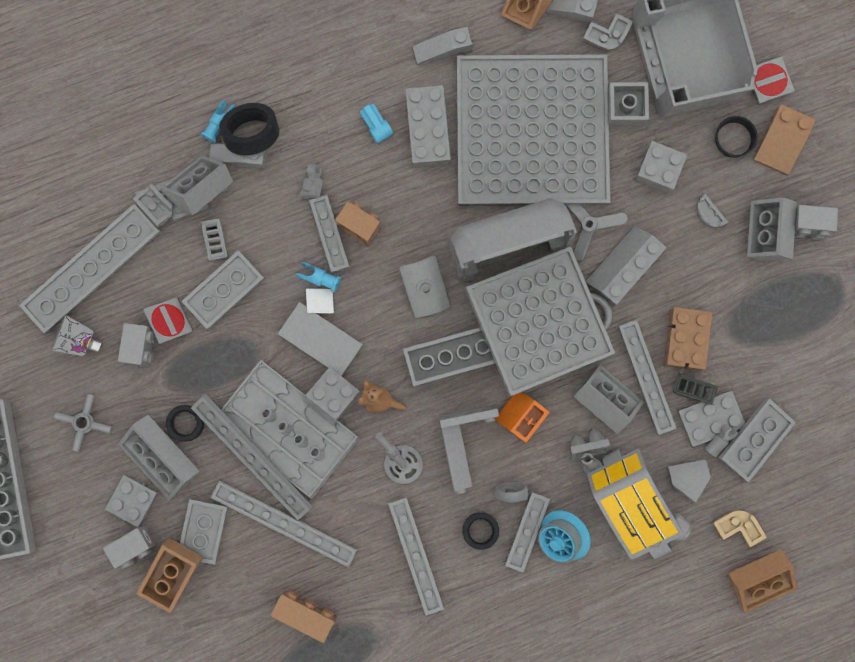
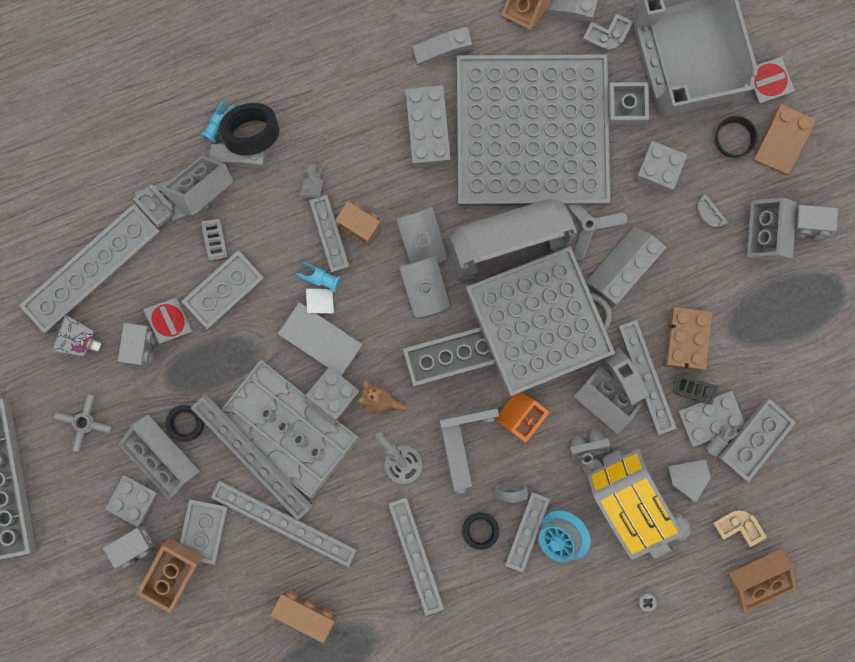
medium azure piece [360,103,394,144] -> none
none -> light grey shield [396,207,448,263]
none -> light grey slope [603,348,649,406]
none -> light grey bush [638,593,657,612]

